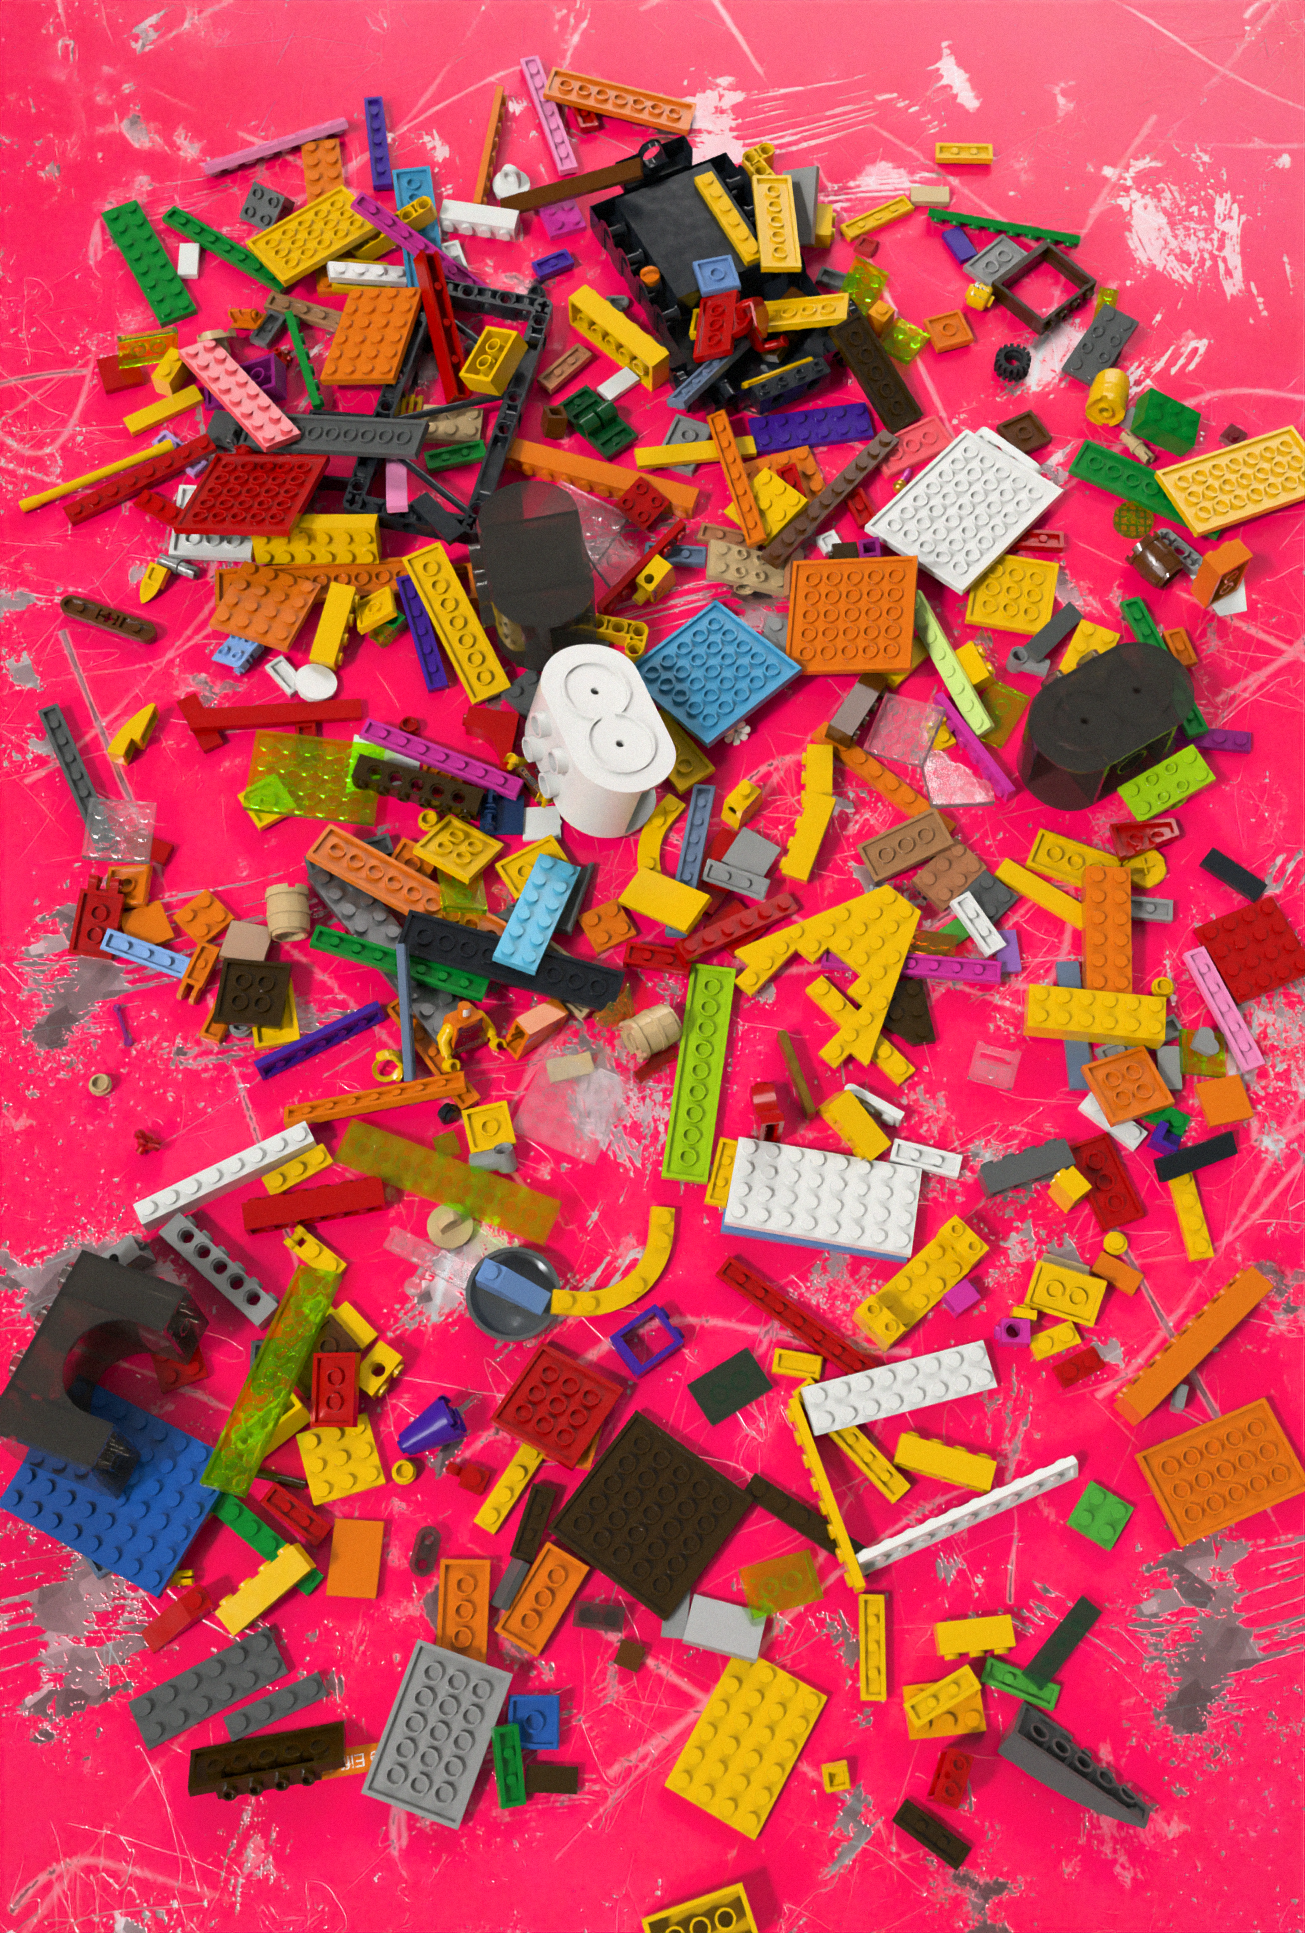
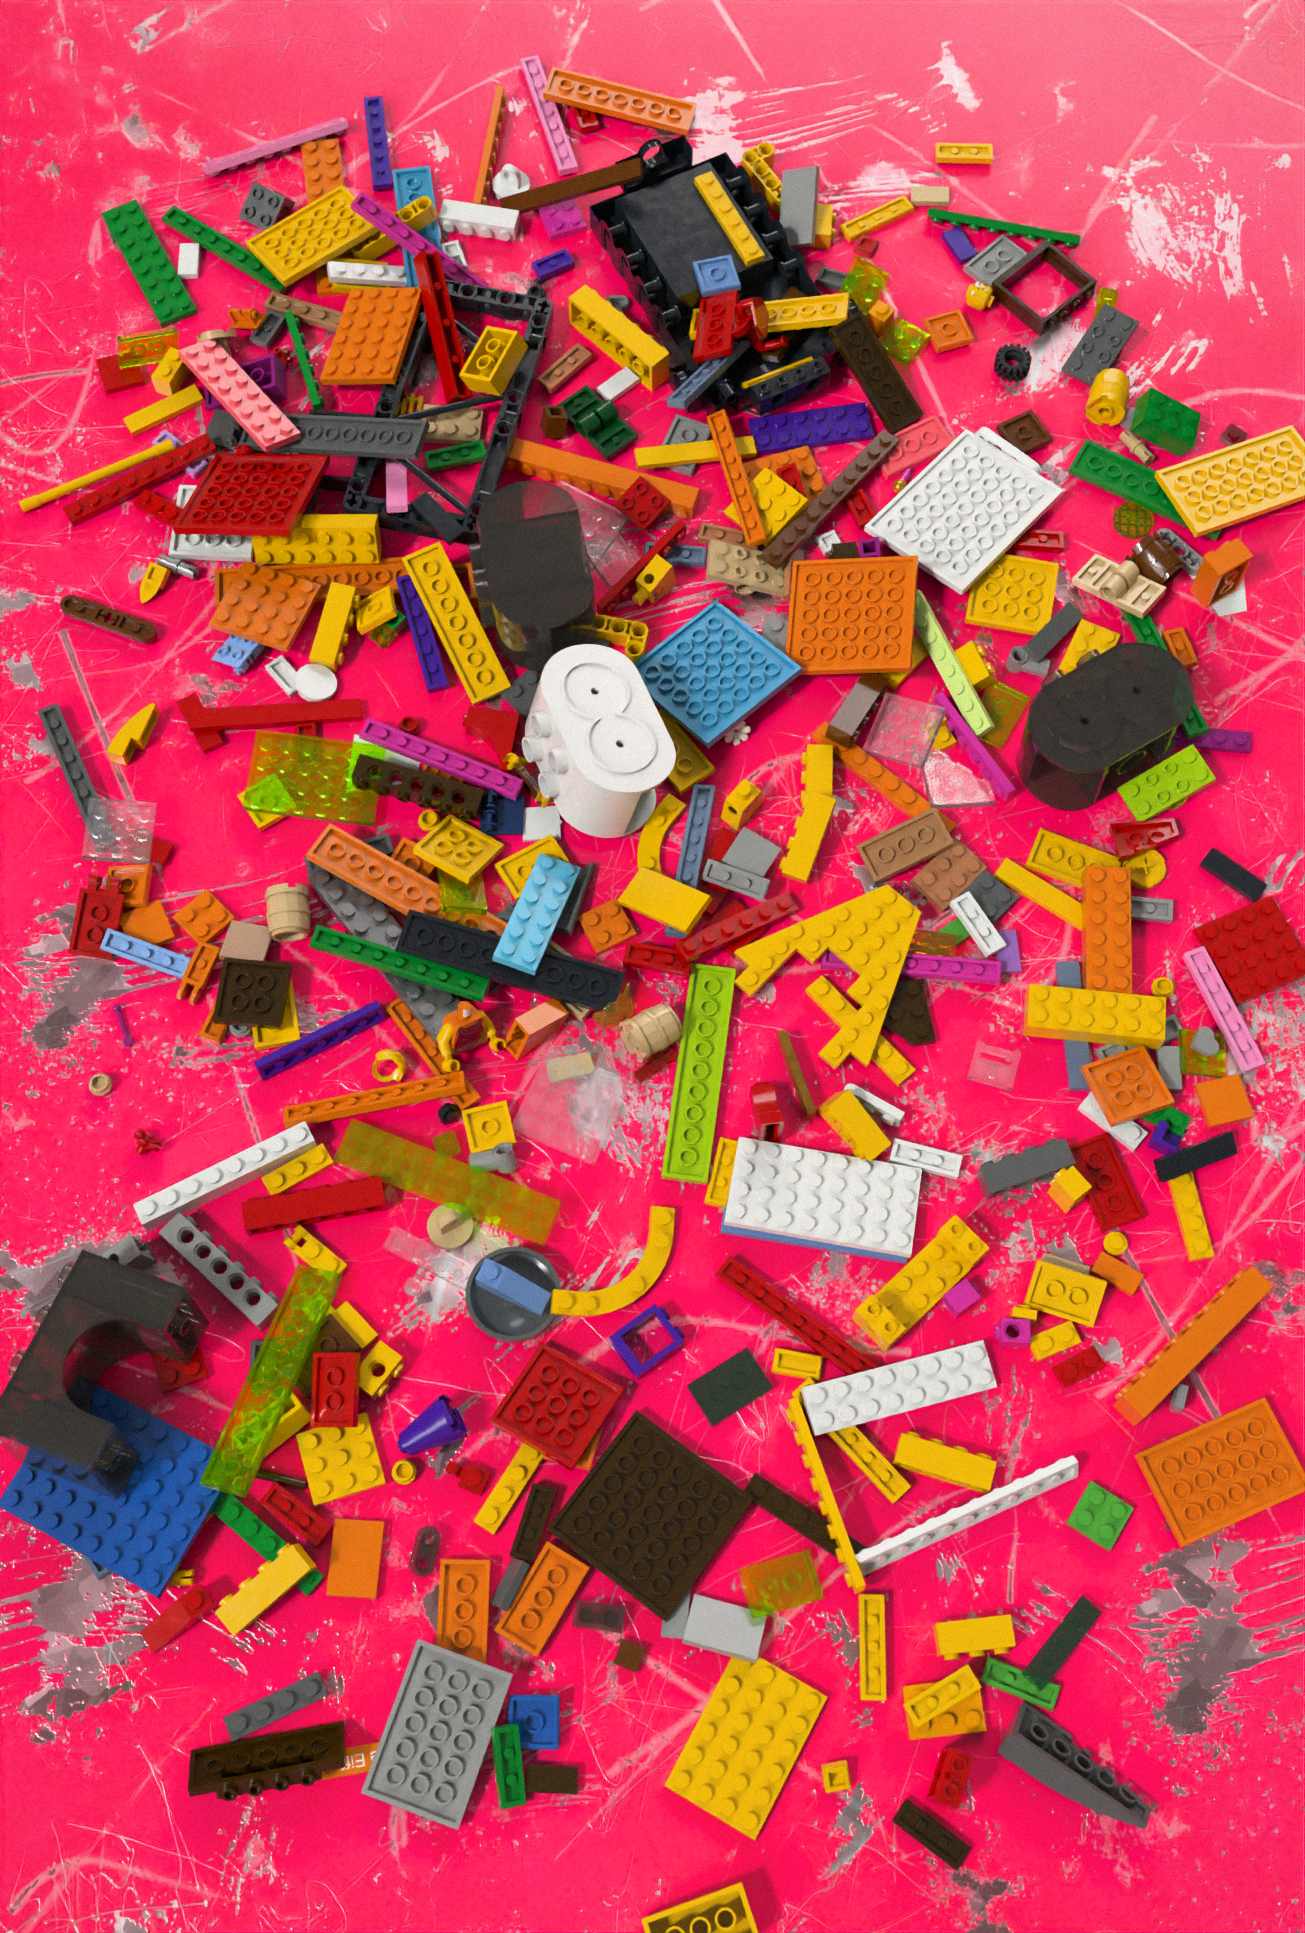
dark grey plate [128,1626,290,1751] -> none
sand blue tile [396,943,417,1081] -> none
orange tile [640,266,661,287] -> none
yellow plate [752,175,802,272] -> none
none -> tan plate [1072,553,1166,619]

